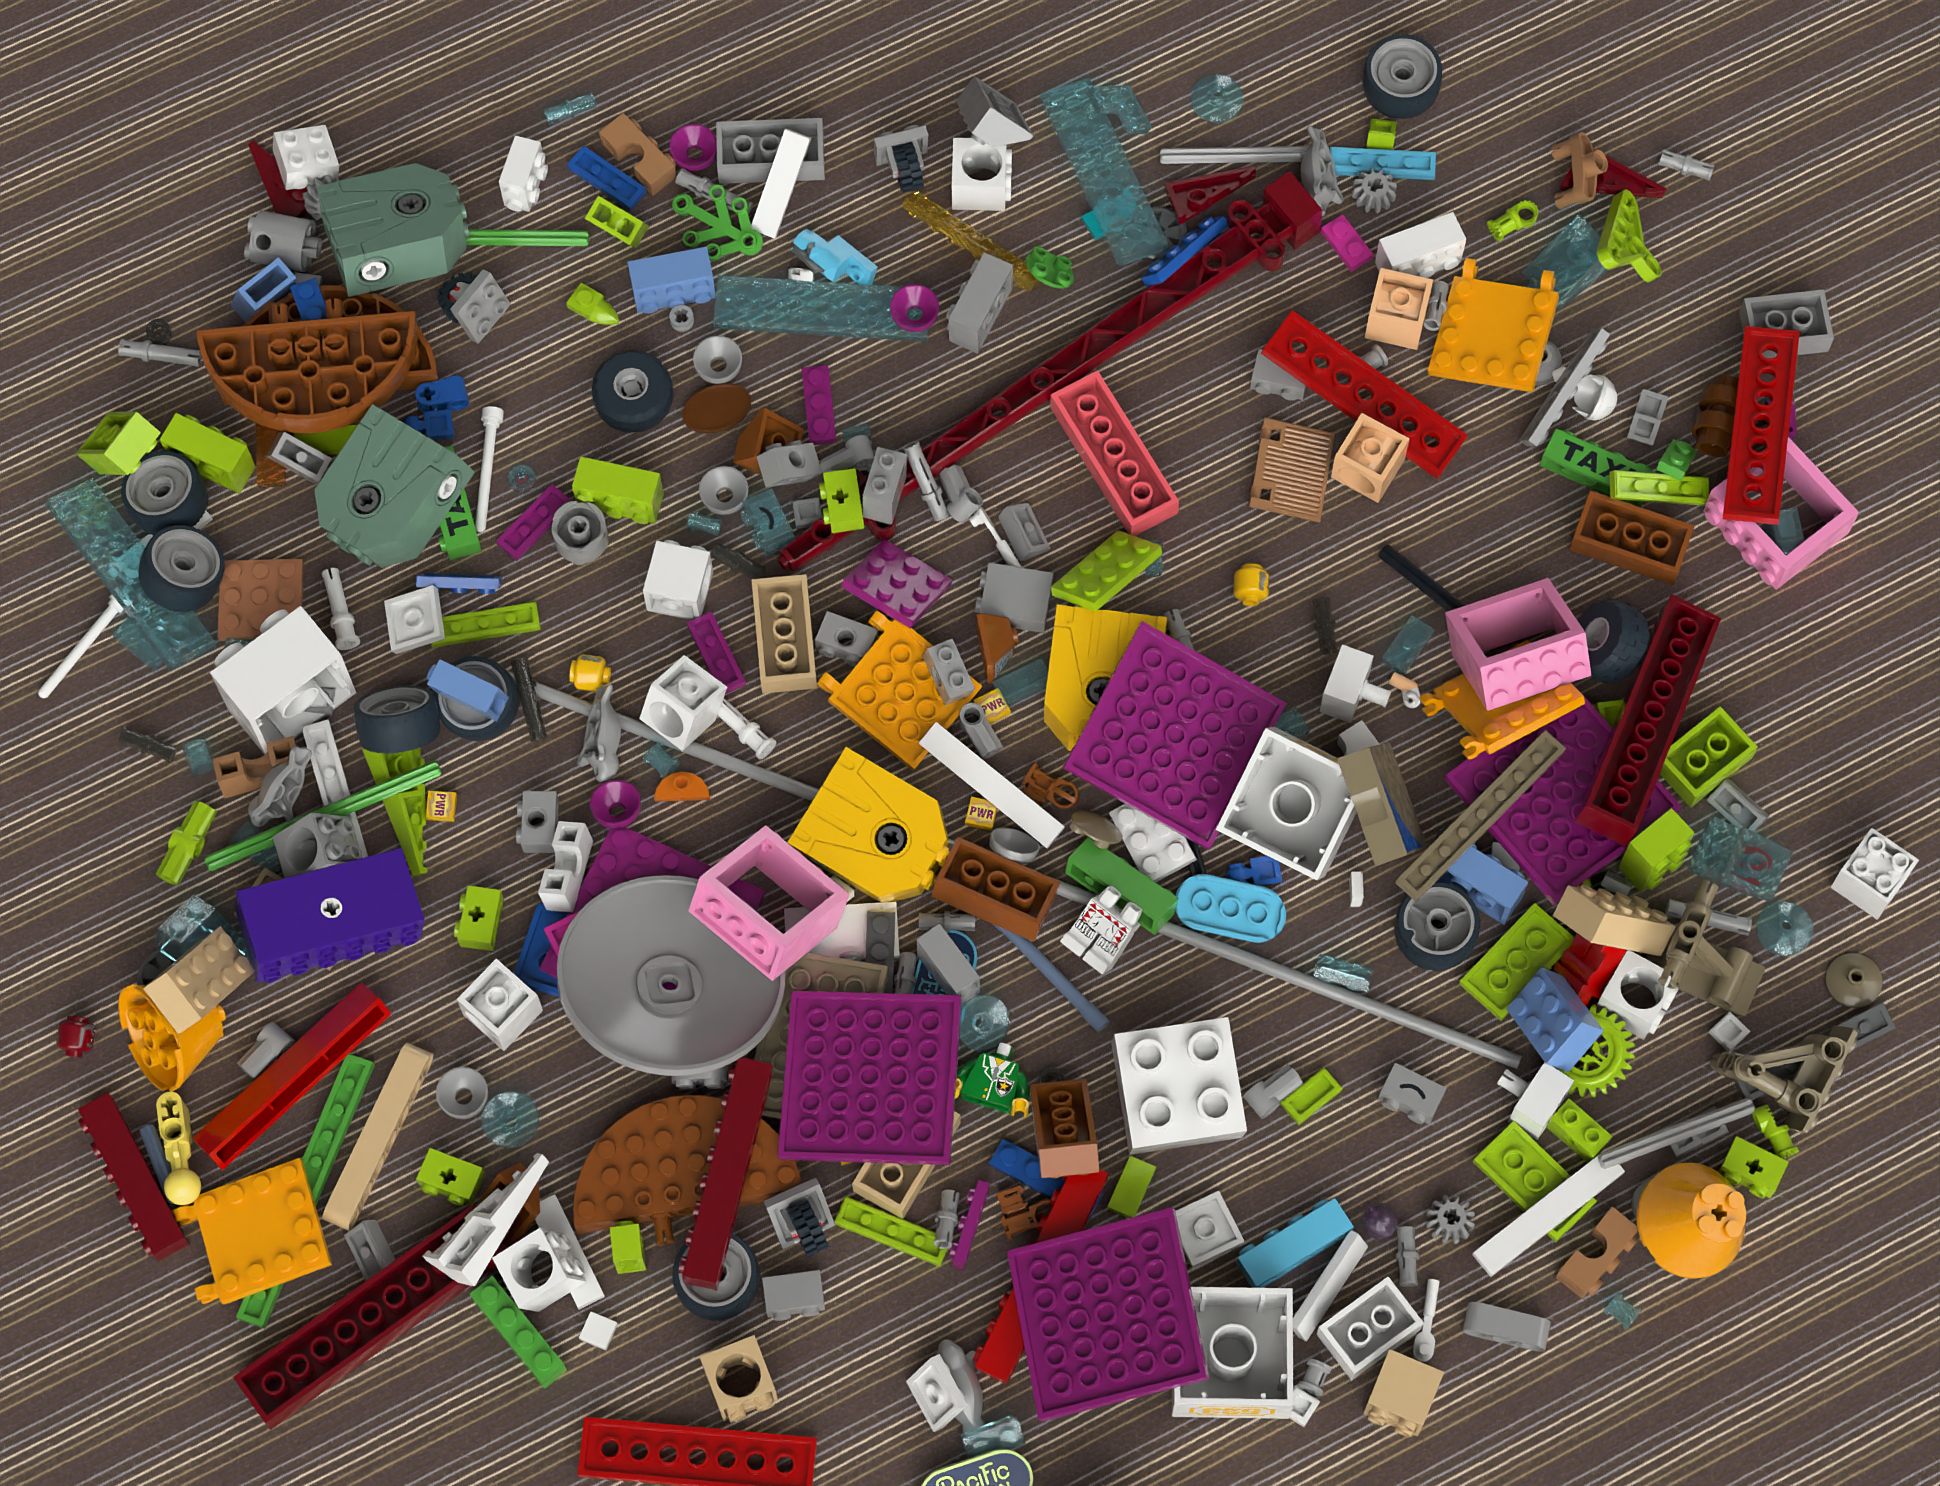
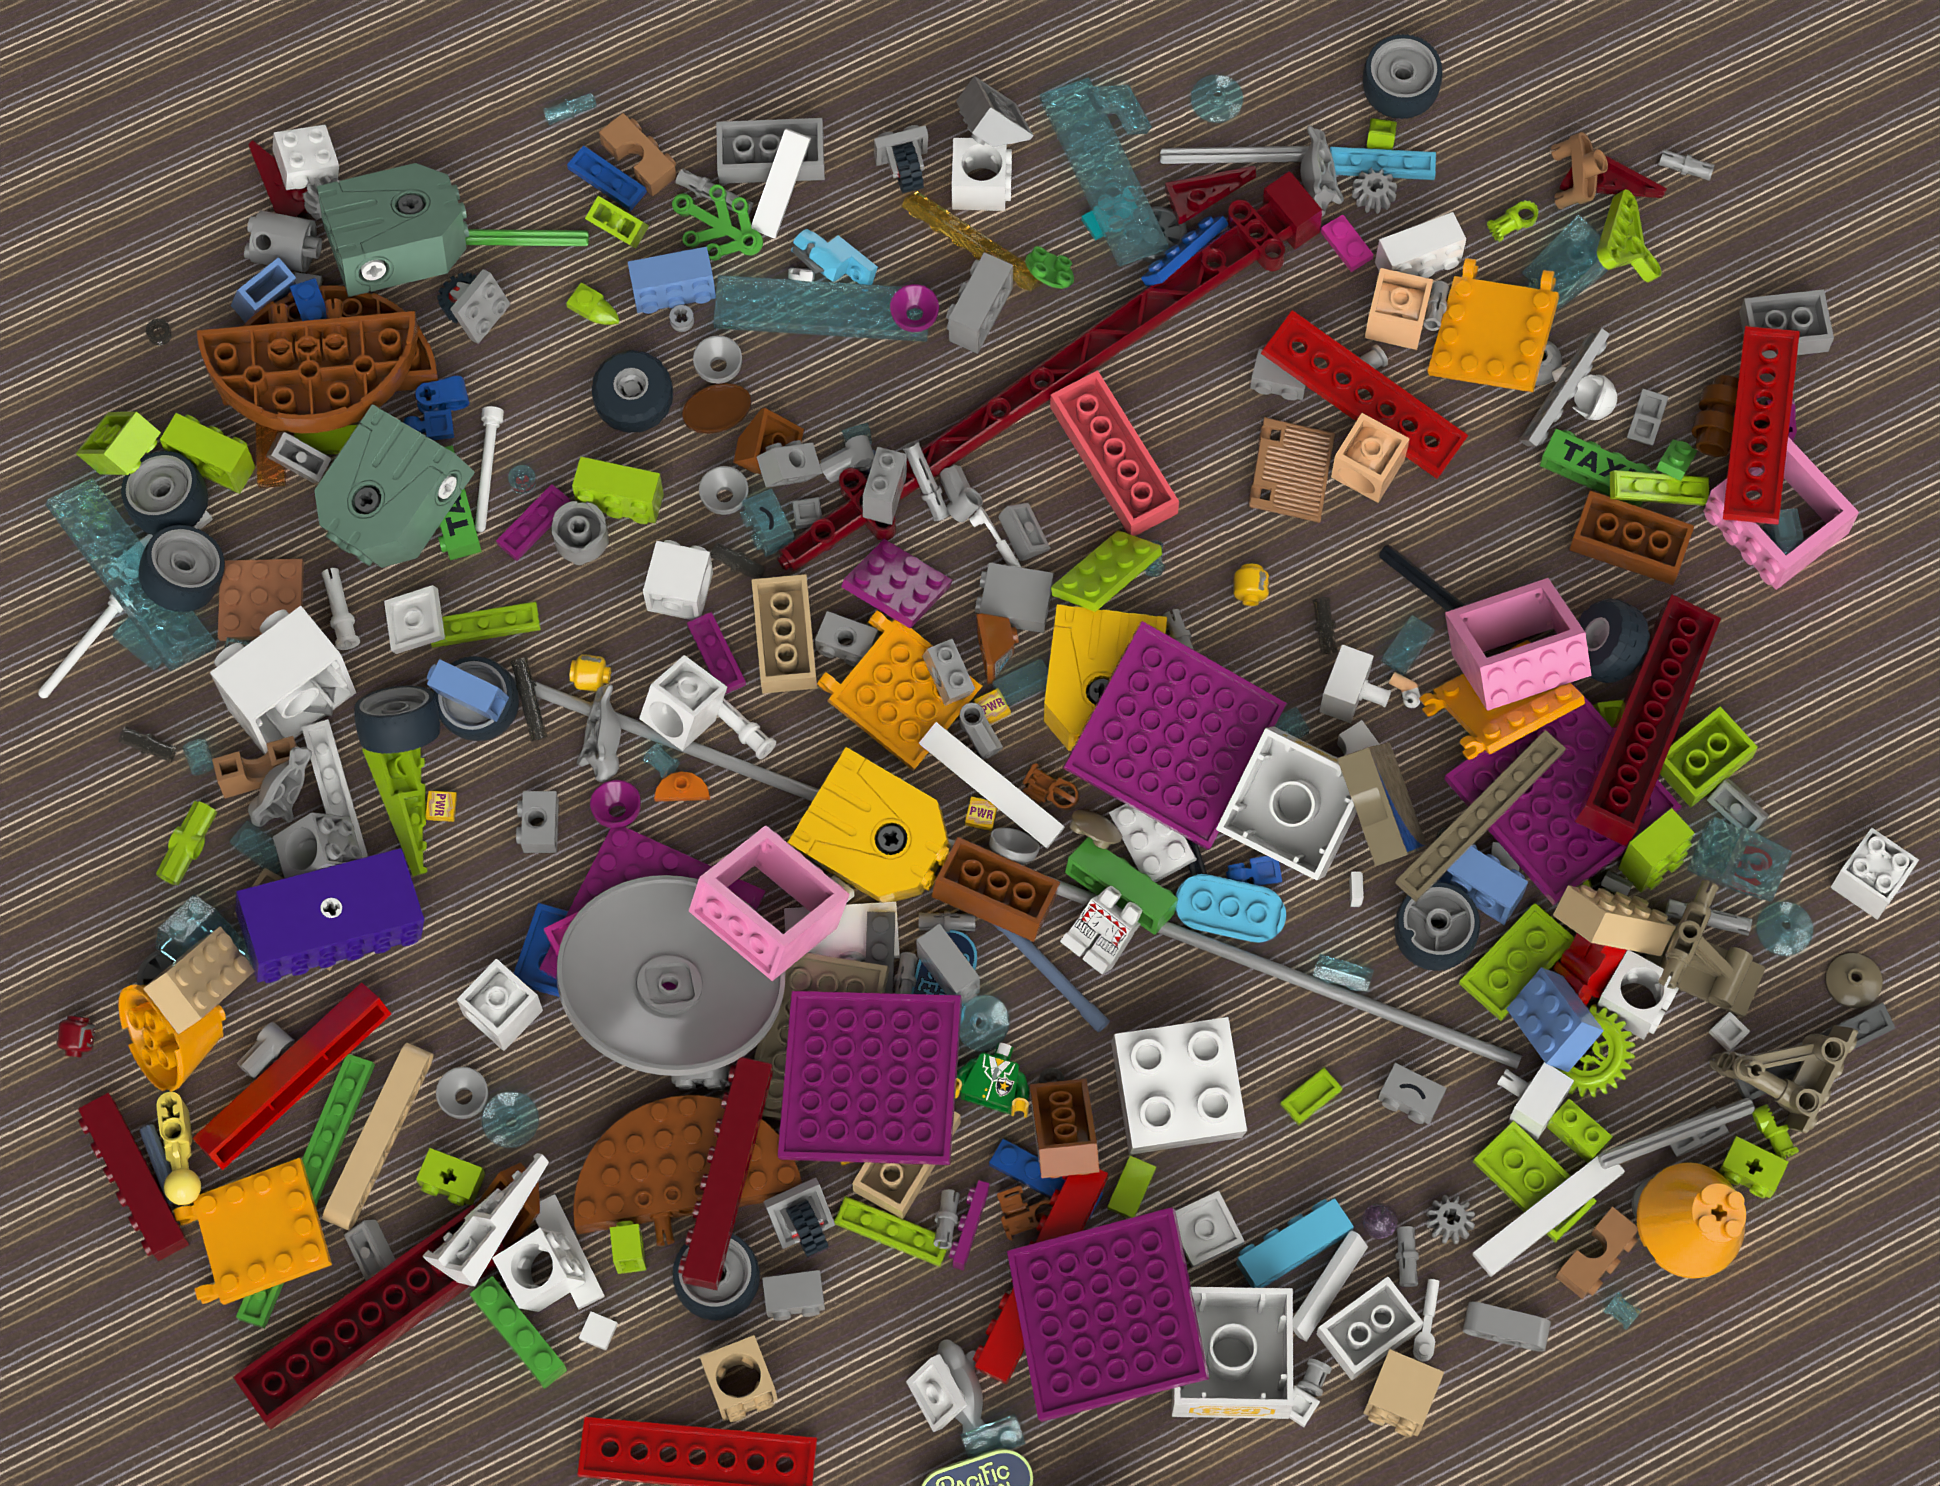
light grey pin [118,339,202,367] -> none
bright green axle [204,761,441,871] -> none
plate [416,573,502,594] -> none
lime brick [454,885,504,952] -> none
white brick [499,136,548,212] -> none
white arch [538,821,593,912] -> none
magenta piece [669,124,717,171] -> none
clear light blue pin [687,511,722,536] -> none
magenta plate [802,365,836,445] -> none
lime brick [819,468,864,533] -> none
light grey piece [1243,1064,1303,1119] -> none

